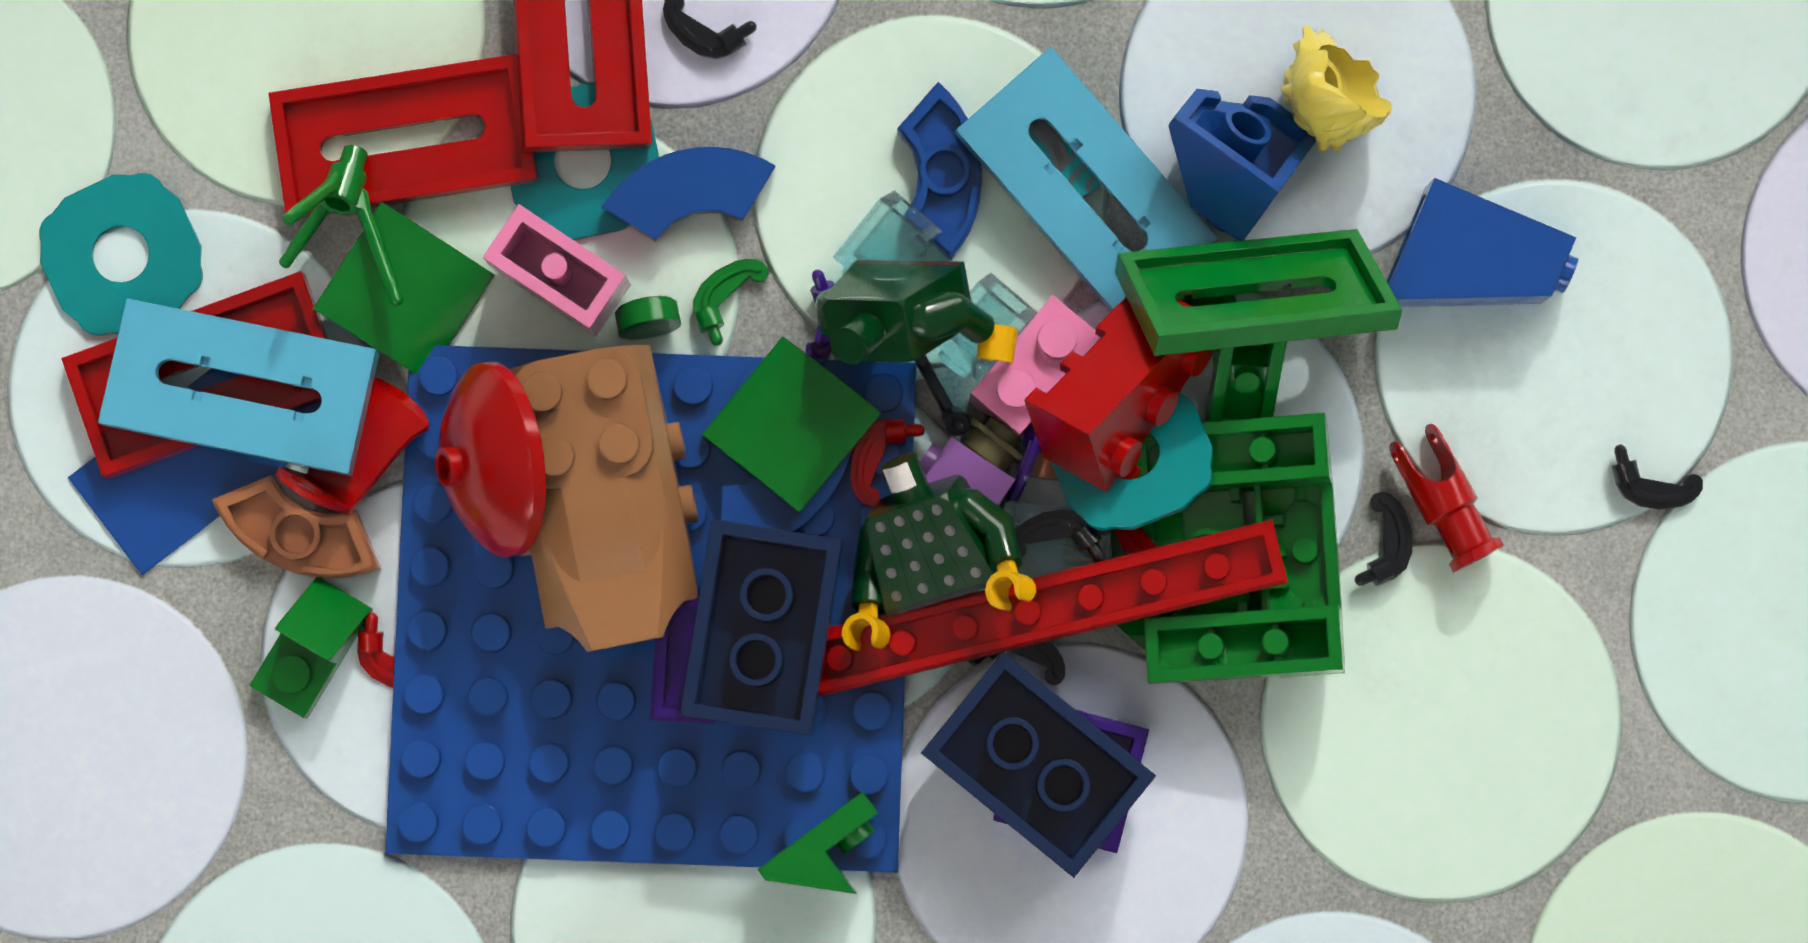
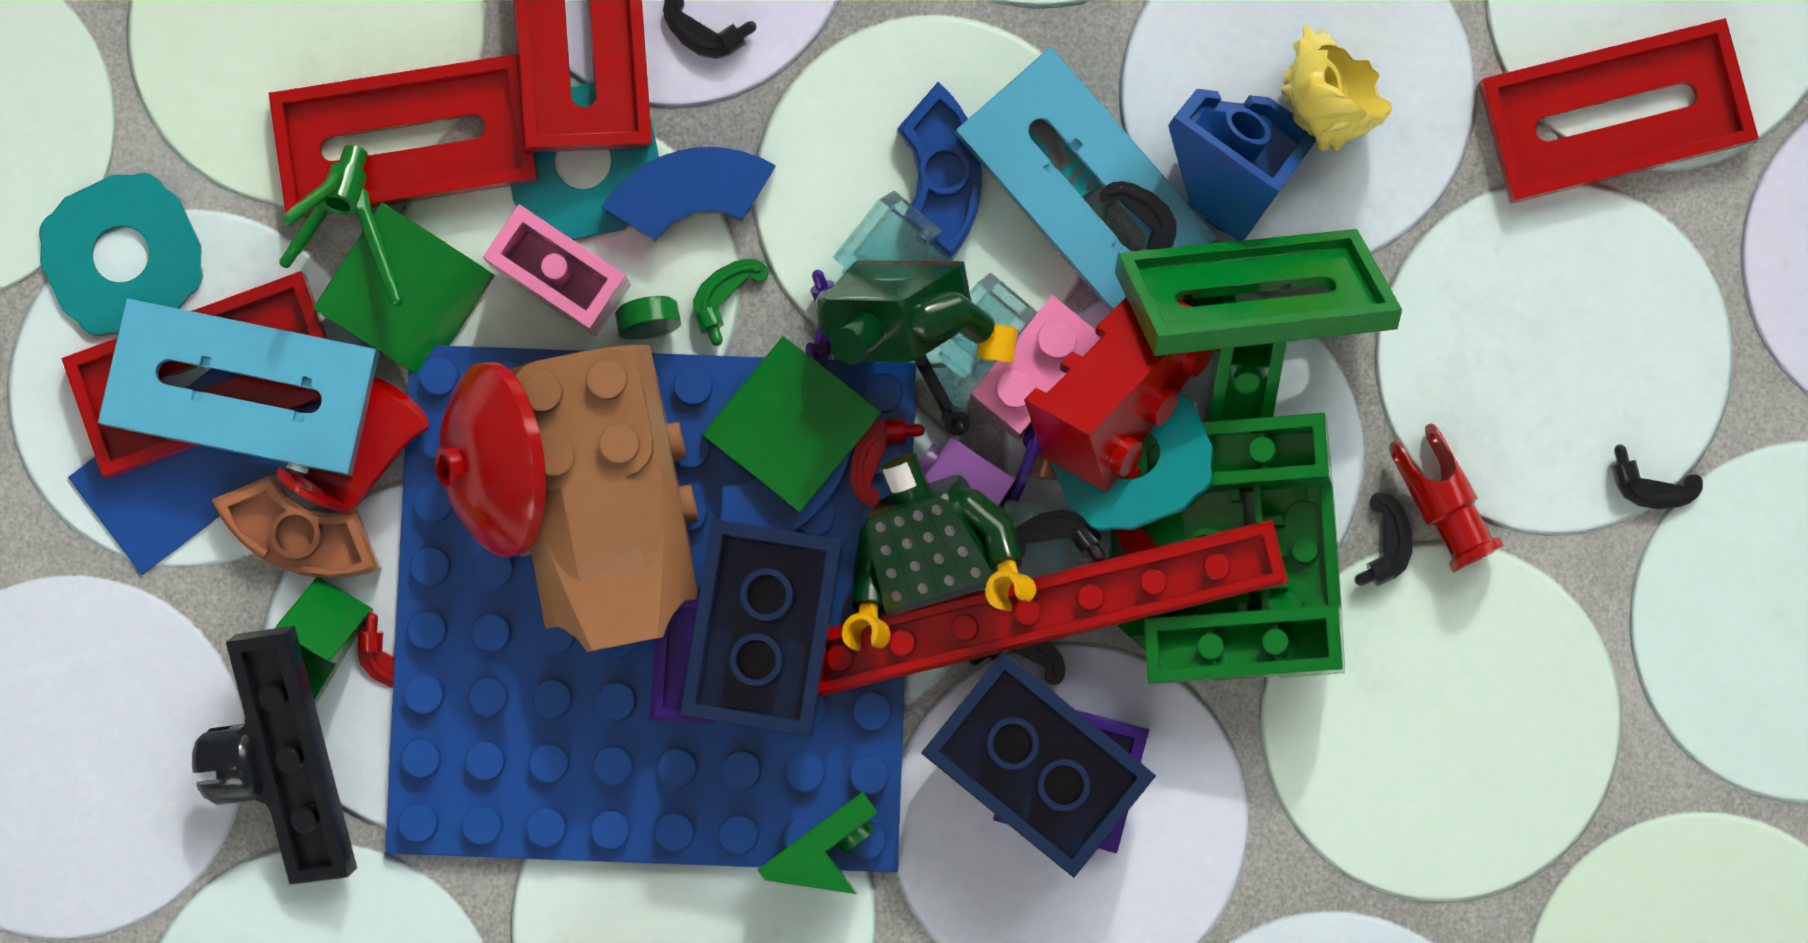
olive plate [963,417,1023,472] -> none
blue slope [1386,177,1578,307] -> none
none -> black plate [192,626,357,885]
none -> black piece [1099,181,1177,250]
none -> red piece [1478,18,1759,204]

